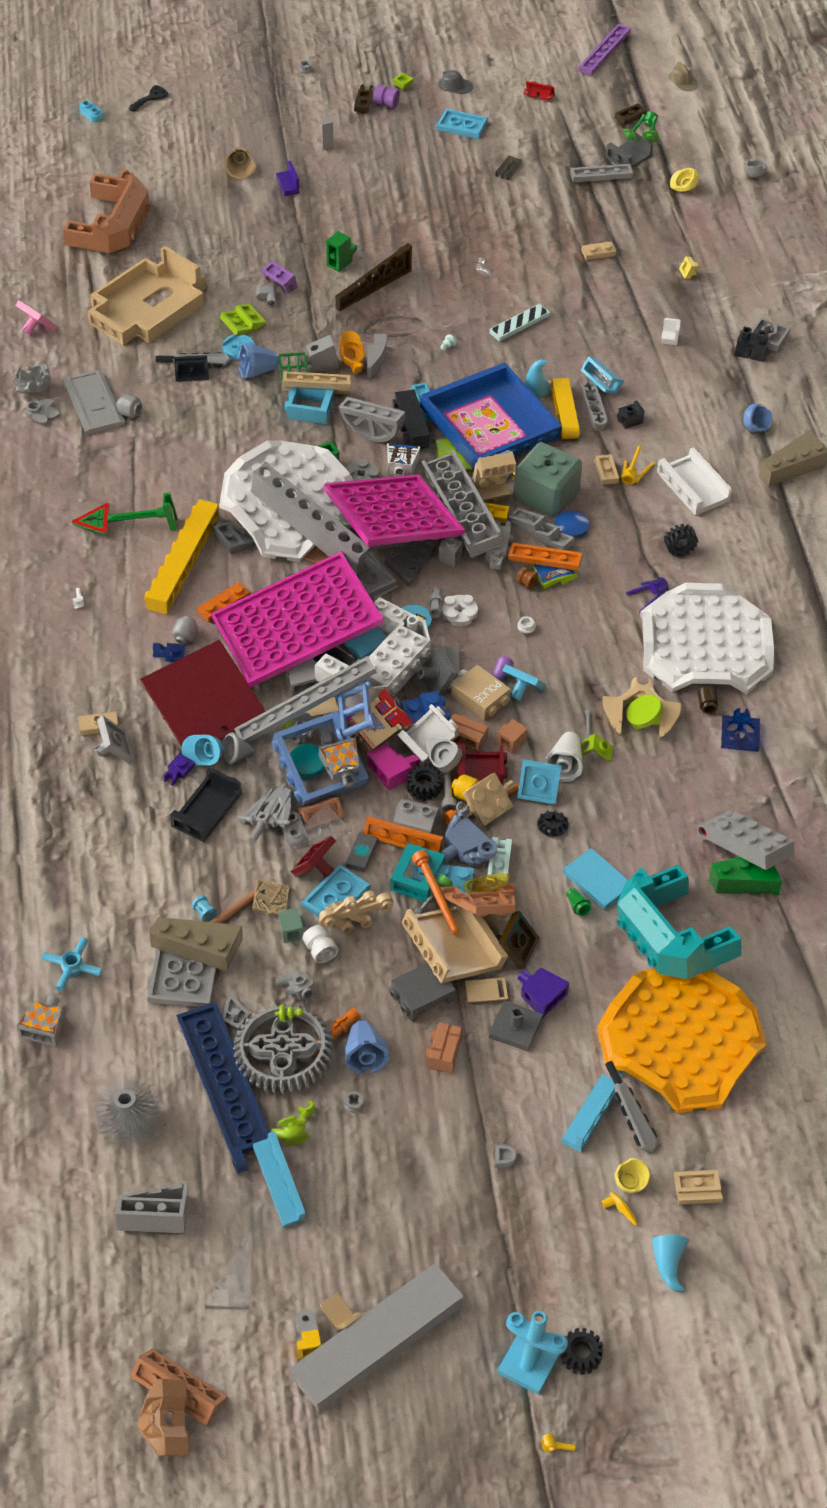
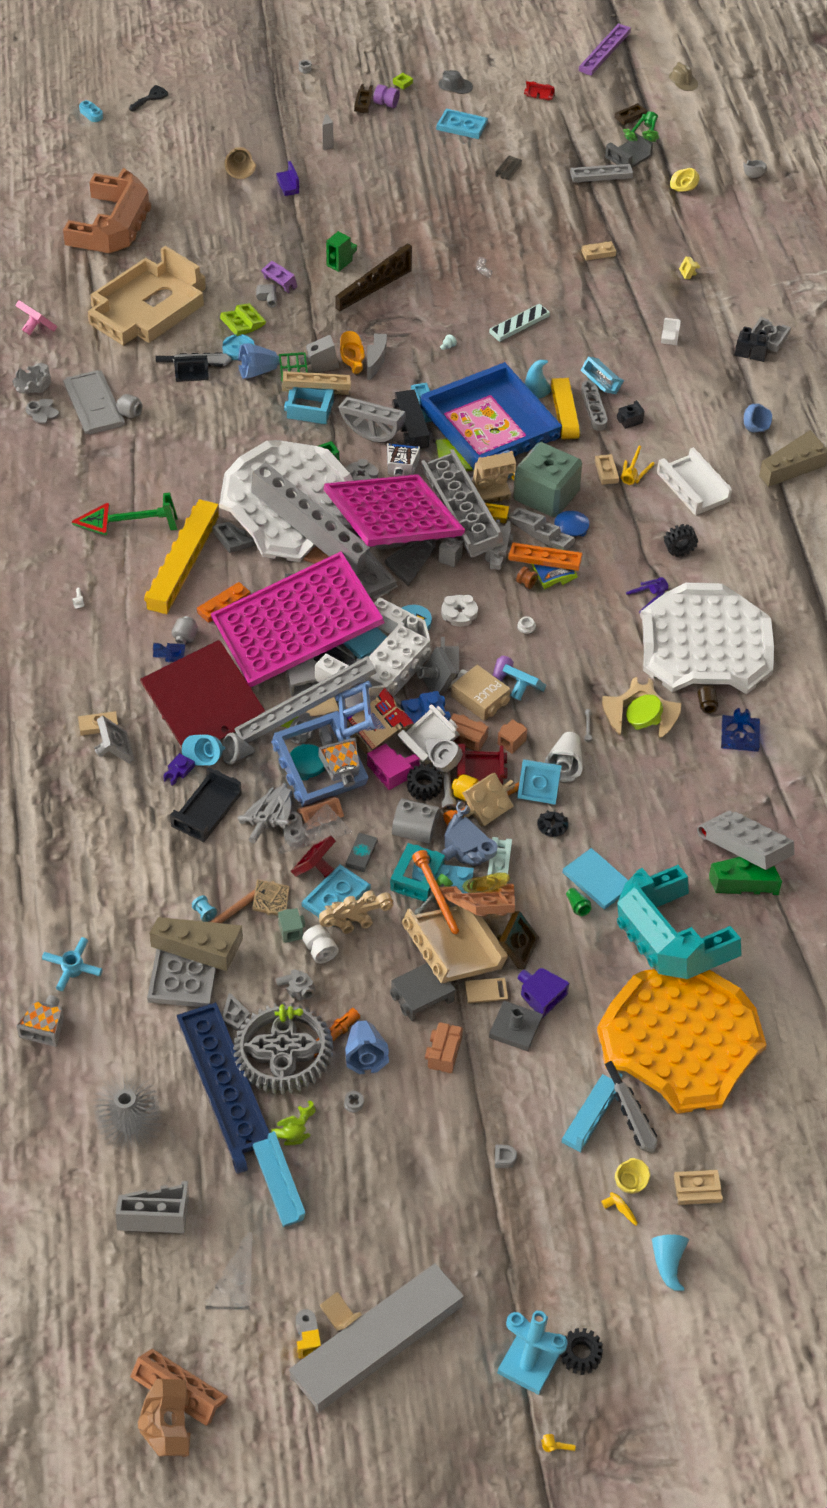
orange plate [364,816,443,852] -> none
light grey pin [429,587,444,618] -> none
lime bracket [580,734,613,761] -> none

